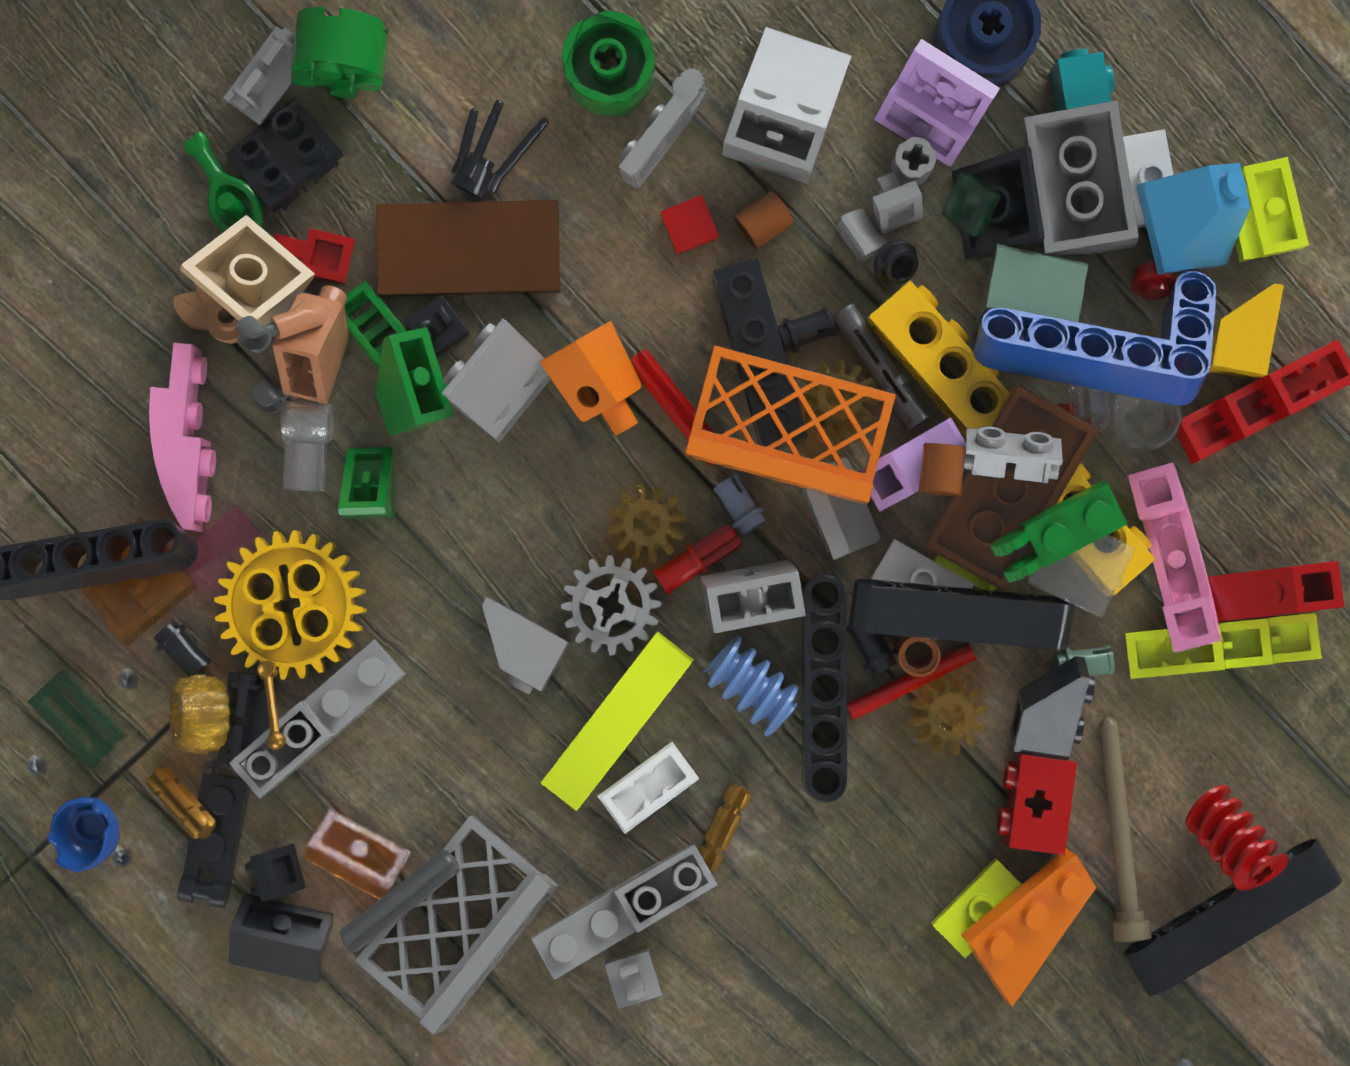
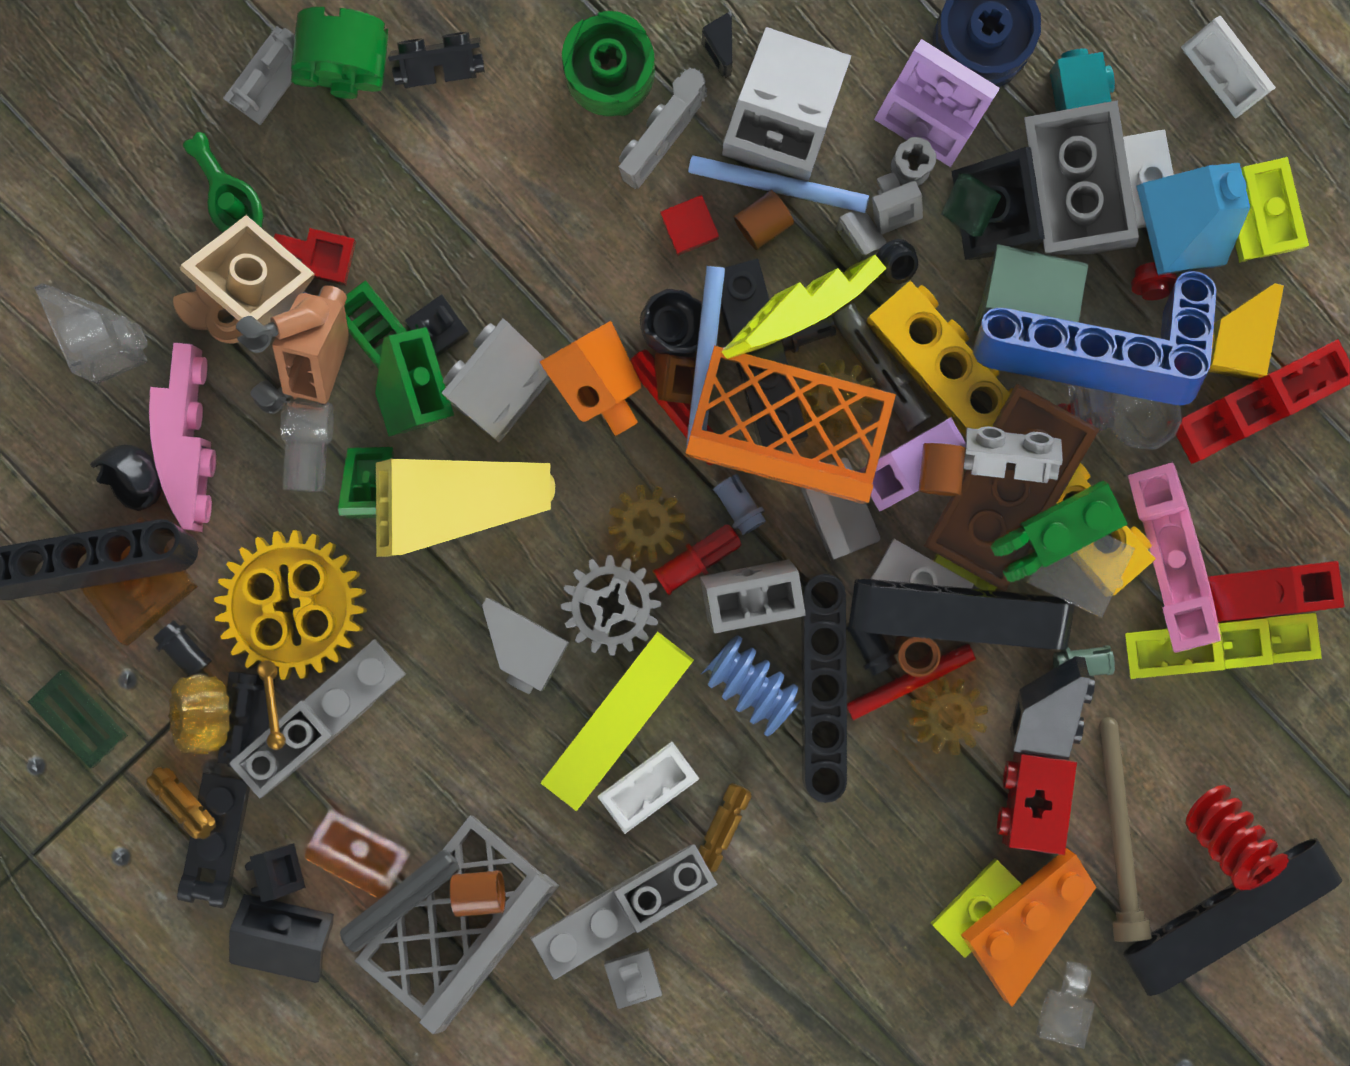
blue hair [47,796,120,872] -> none
clear pink piece [186,506,284,613] -> none
black hinge [225,97,344,213] -> none
reddish brown tile [376,200,561,297] -> none
black plant [450,100,549,199] -> none
none -> clear slope [34,283,148,384]
none -> black hair [90,444,162,511]
none -> light yellow slope [376,459,555,557]
none -> black hinge [388,32,485,89]
none -> dark orange beam [450,870,506,917]
none -> black hair [640,289,702,357]
none -> reddish brown slope [654,353,696,404]
none -> light blue bar [686,266,725,448]
none -> light blue bar [688,155,869,213]
none -> black slope [701,12,733,79]
none -> neon yellow slope [721,255,886,359]
none -> clear plate [1036,961,1095,1049]
none -> white plate [1181,16,1276,119]

